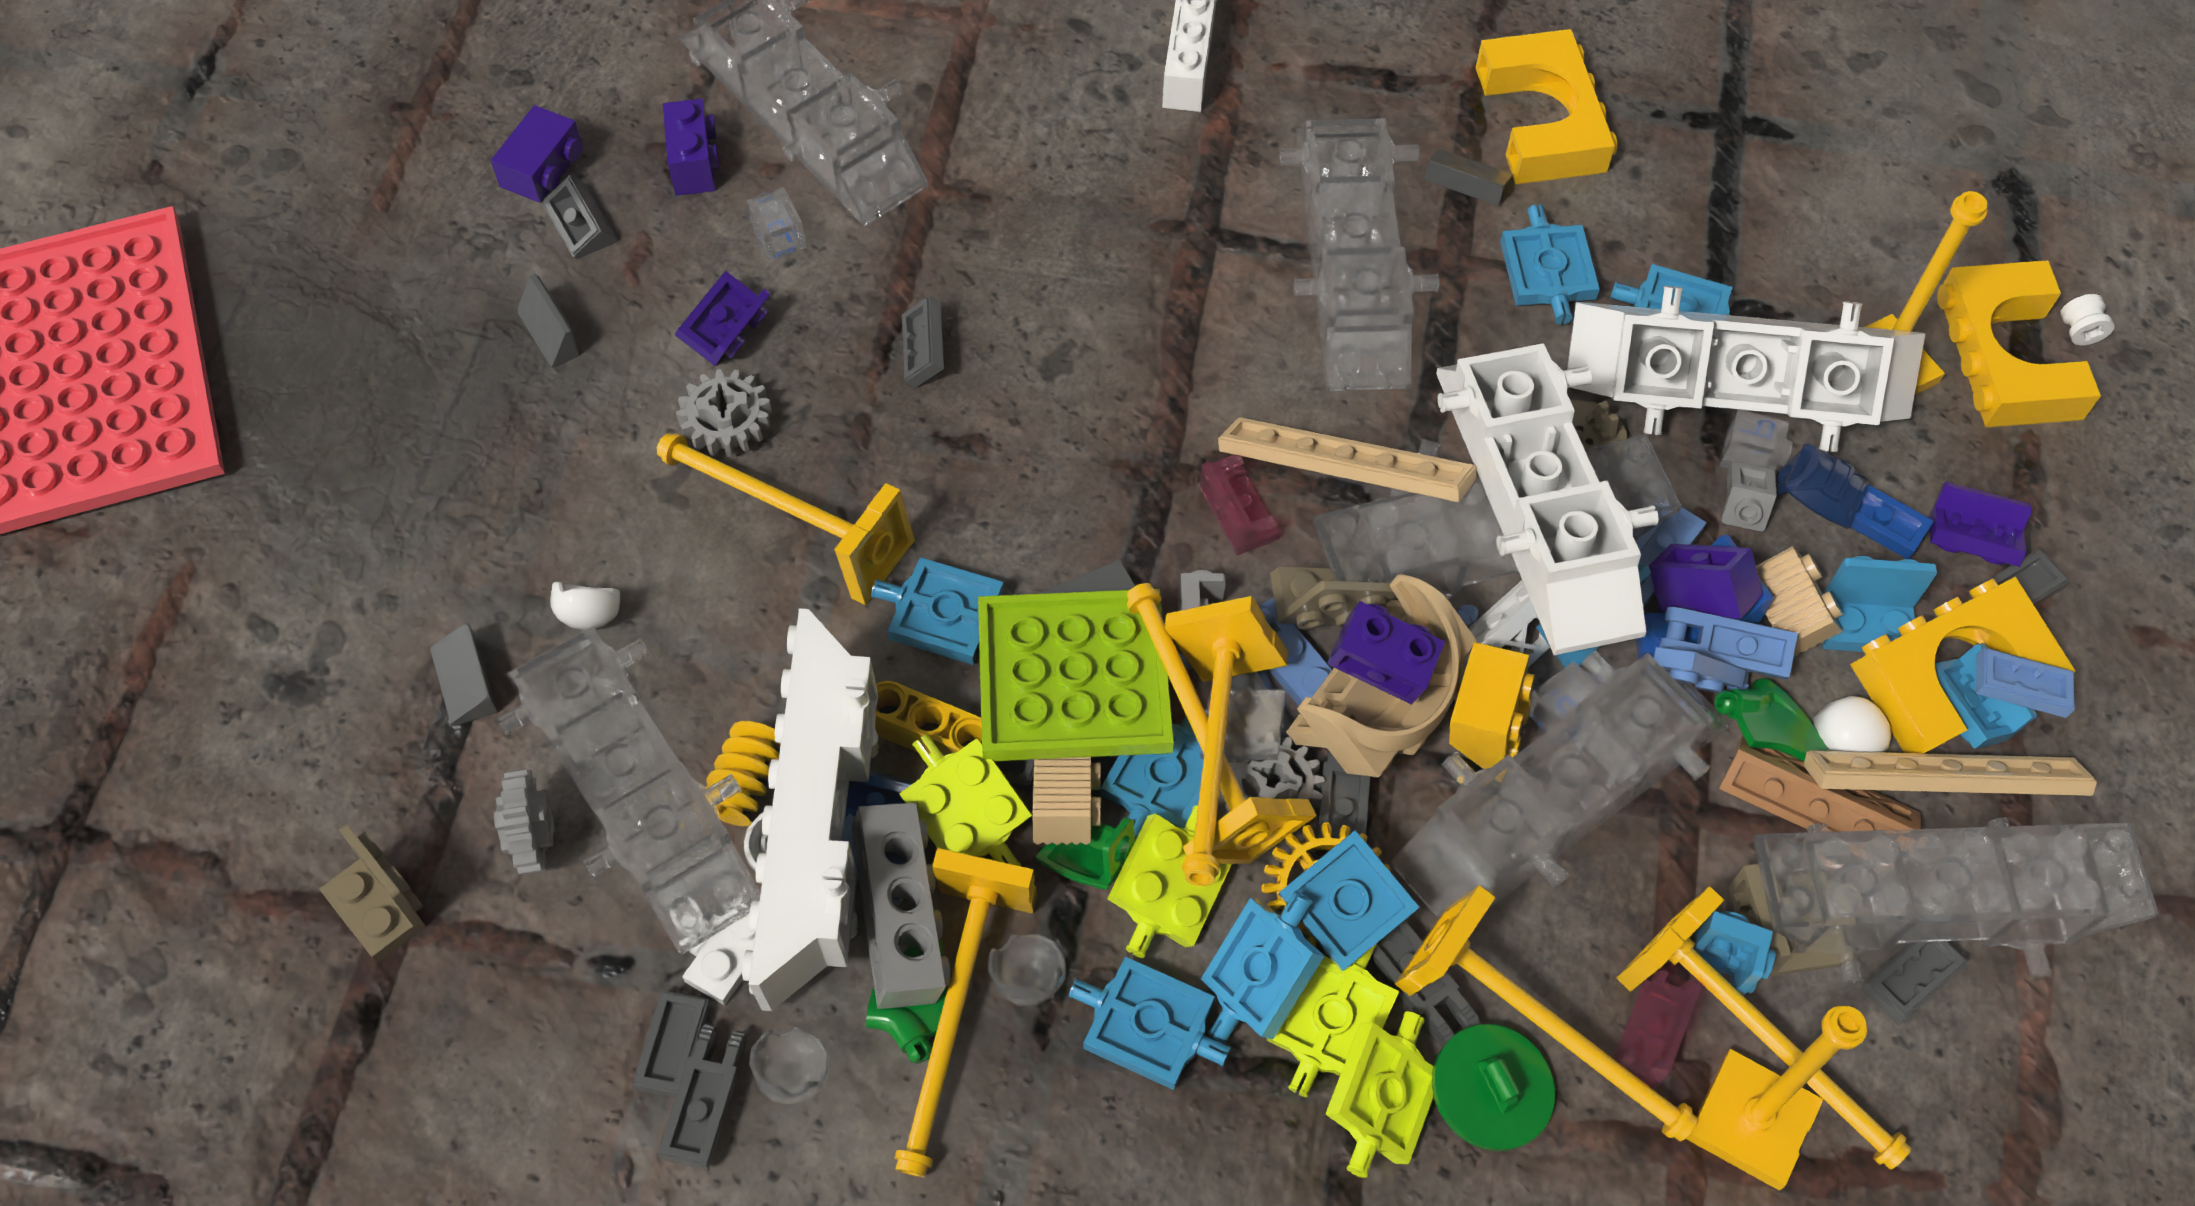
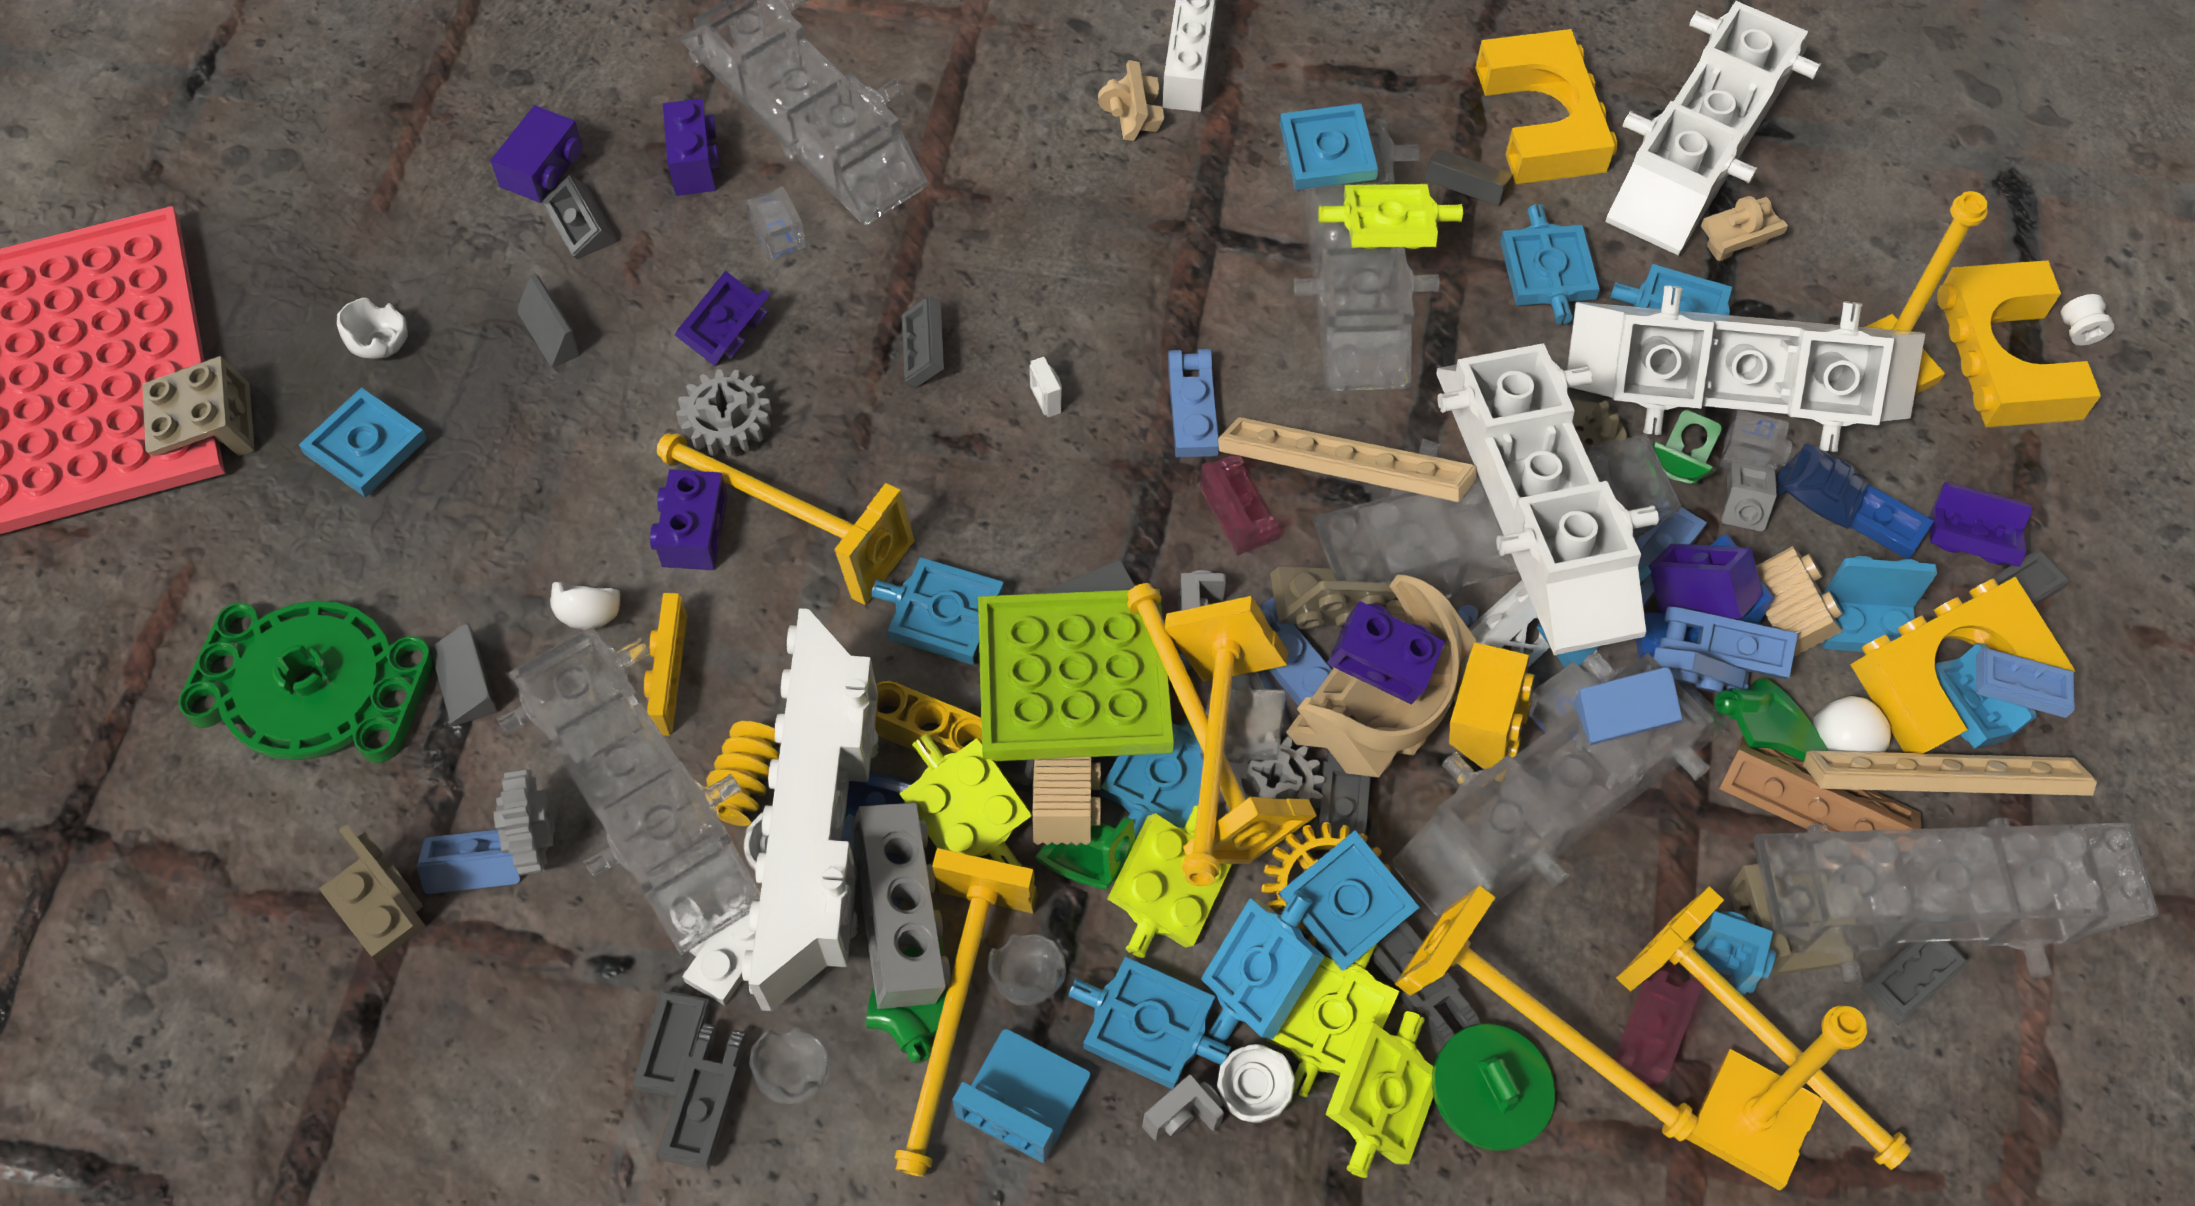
none -> dark tan bracket [142,356,255,457]
none -> green piece [178,601,434,763]
none -> dark azure plate [299,387,427,498]
none -> white hair [337,297,408,359]
none -> medium blue slope [417,829,521,894]
none -> yellow plate [644,593,688,736]
none -> dark purple brick [650,469,728,570]
none -> dark azure bracket [952,1029,1090,1164]
none -> white tile [1029,357,1062,418]
none -> tan hips [1098,60,1164,141]
none -> light grey bracket [1142,1074,1224,1142]
none -> medium blue plate [1168,349,1219,457]
none -> white hair [1217,1044,1295,1123]
none -> dark azure plate [1279,103,1378,190]
none -> neon yellow plate [1318,184,1463,249]
none -> medium blue slope [1574,667,1682,745]
none -> white piece [1605,1,1821,256]
none -> piece [1651,410,1722,484]
none -> tan hips [1701,196,1788,261]

